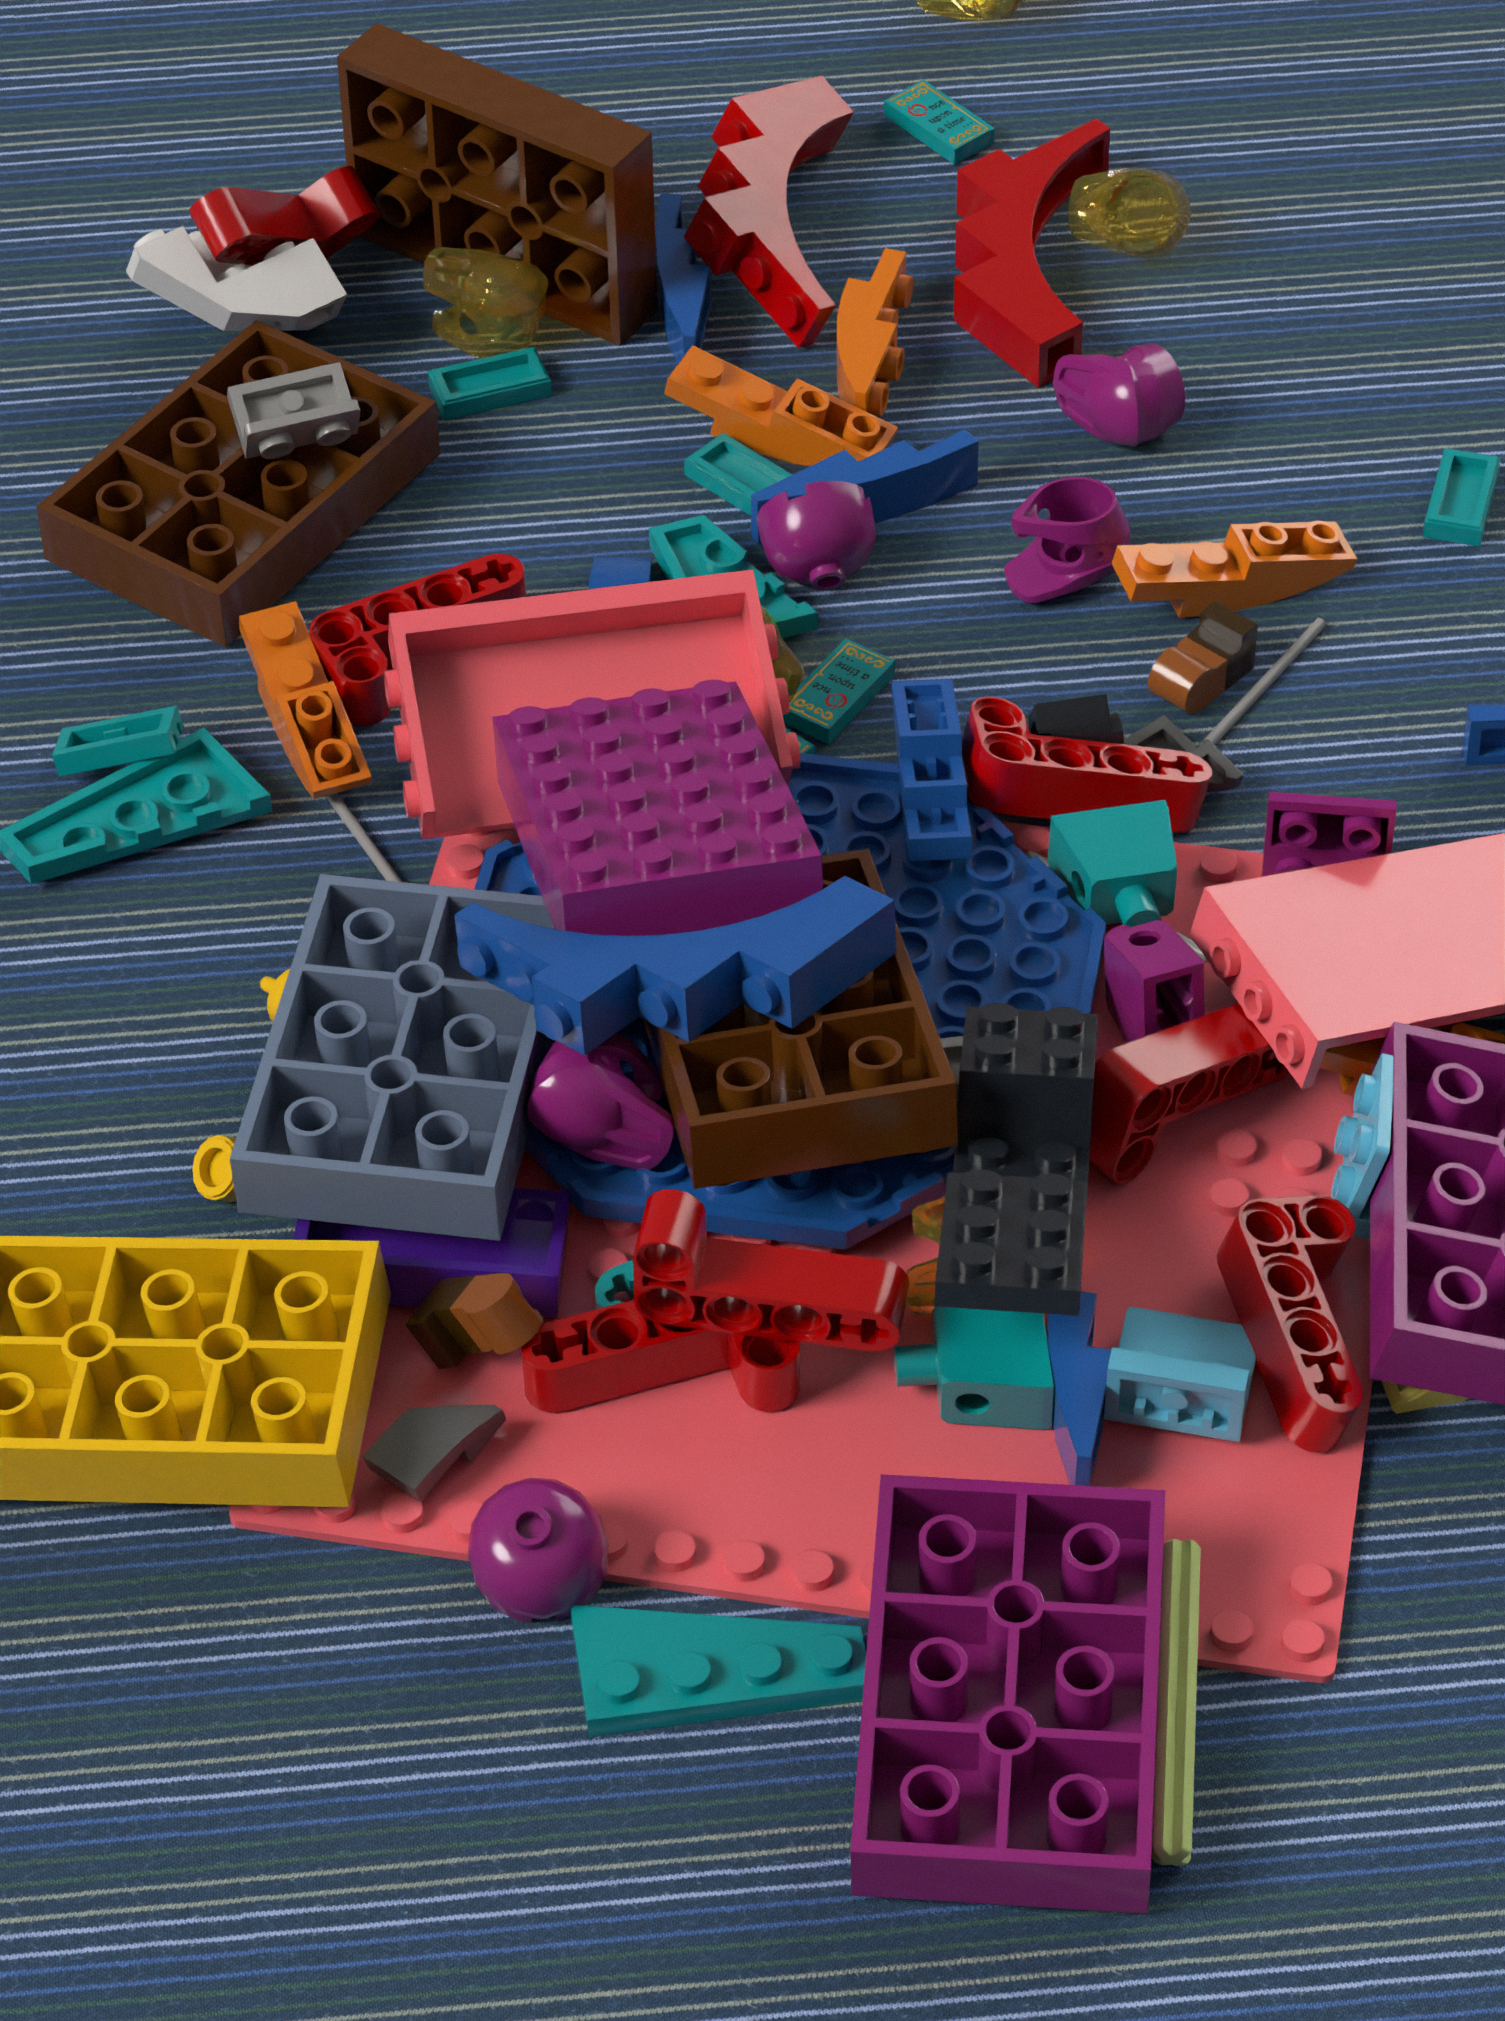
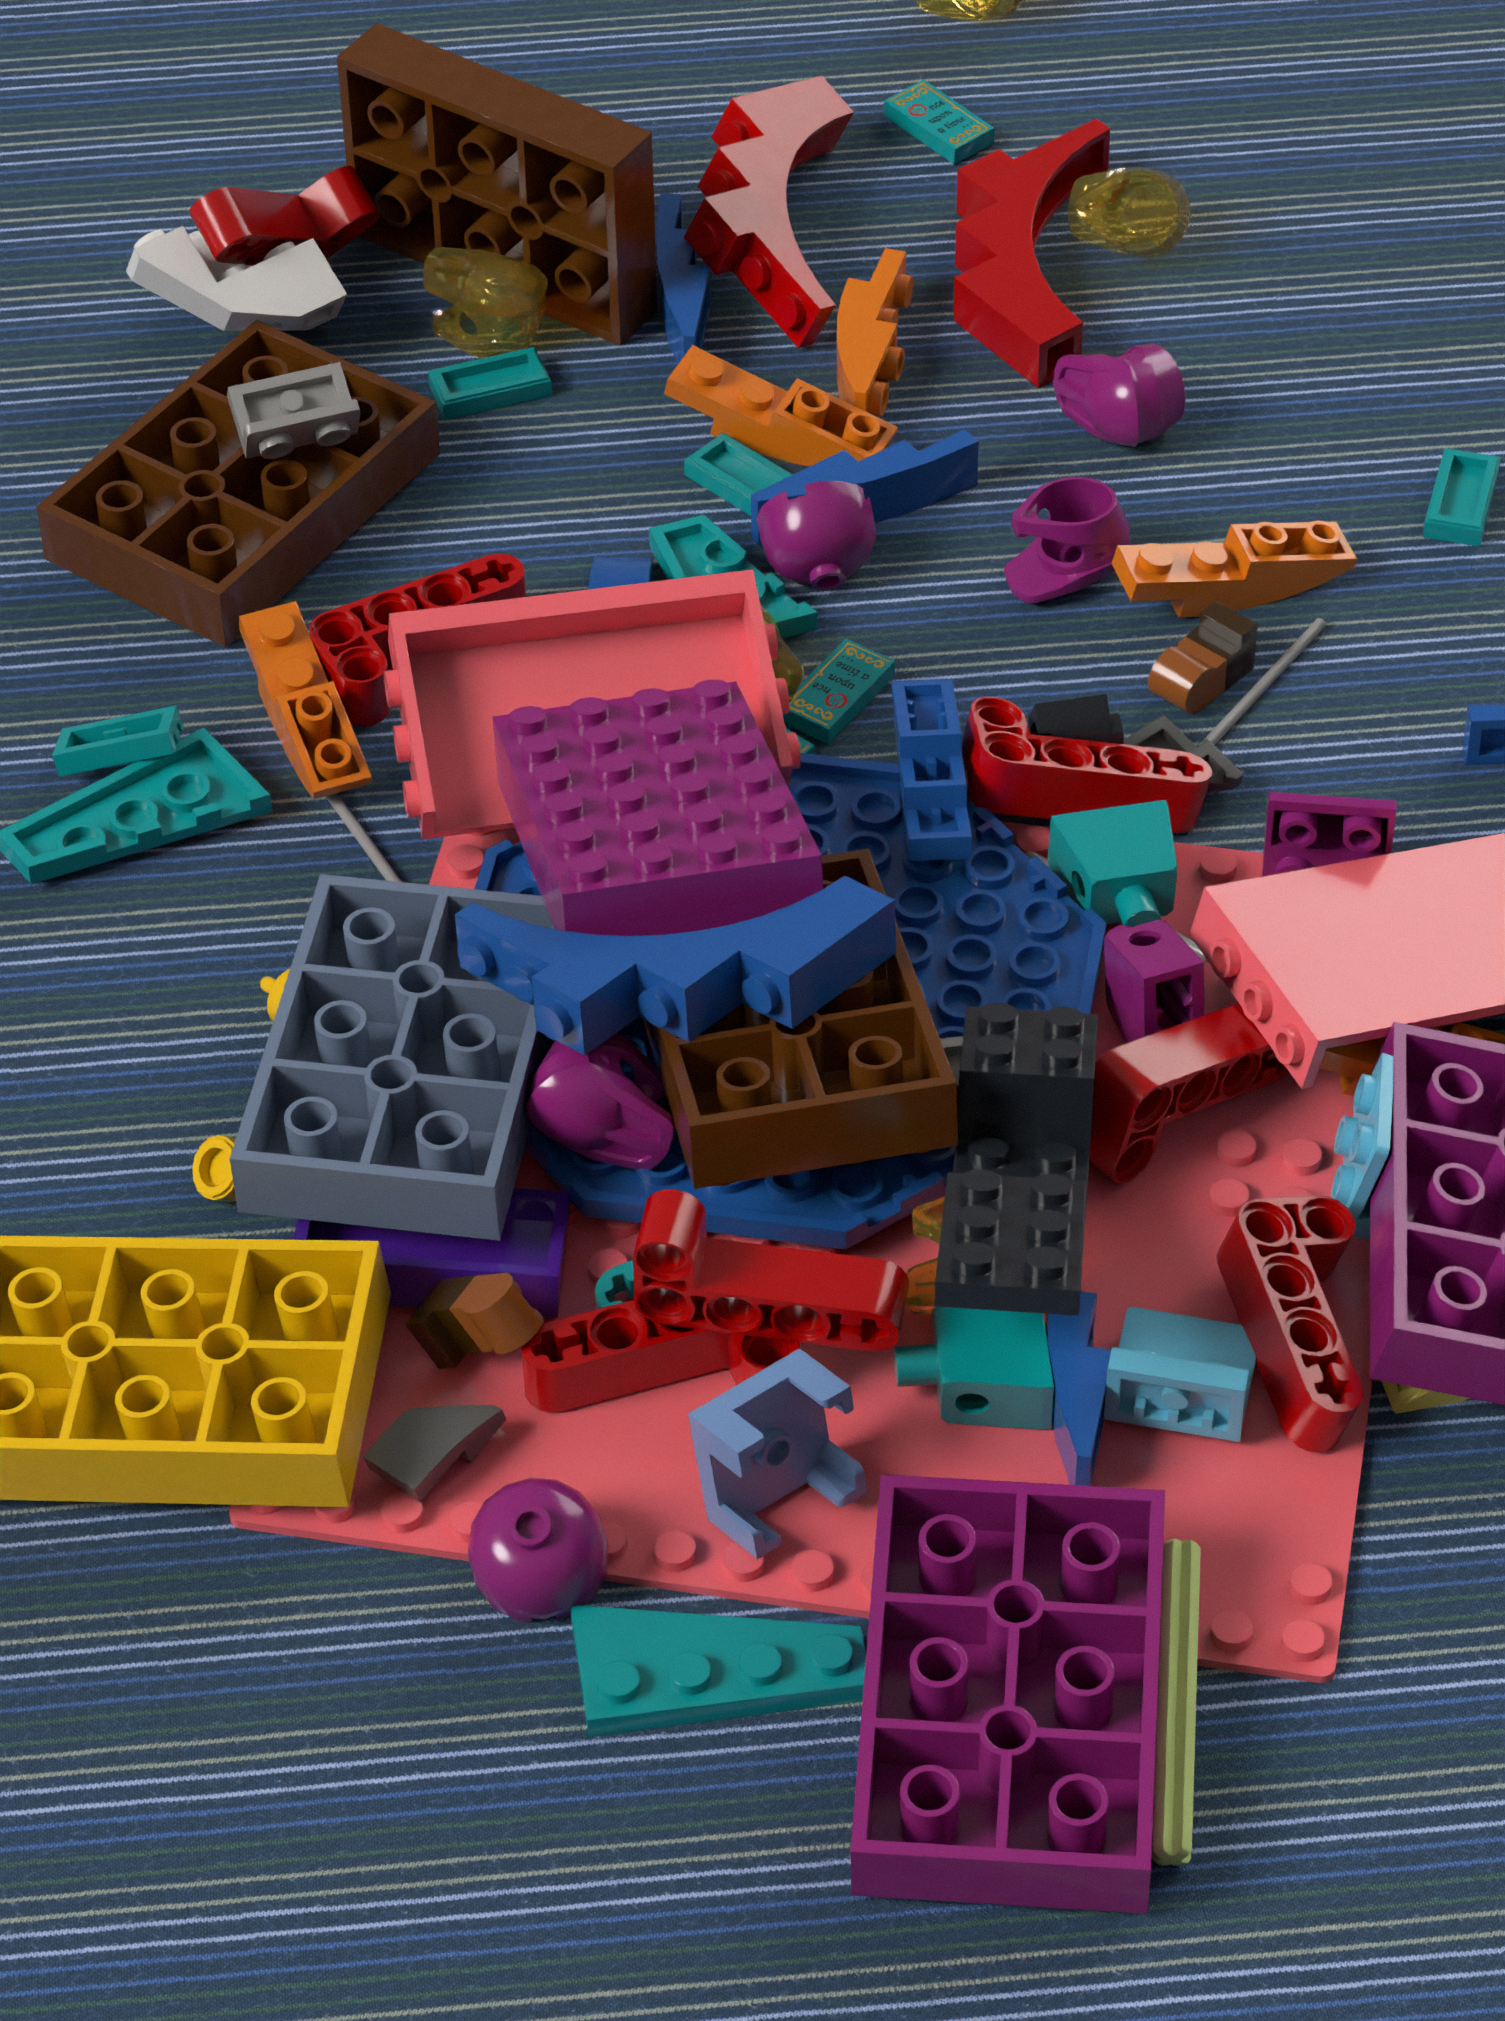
none -> medium blue panel [688,1348,867,1559]

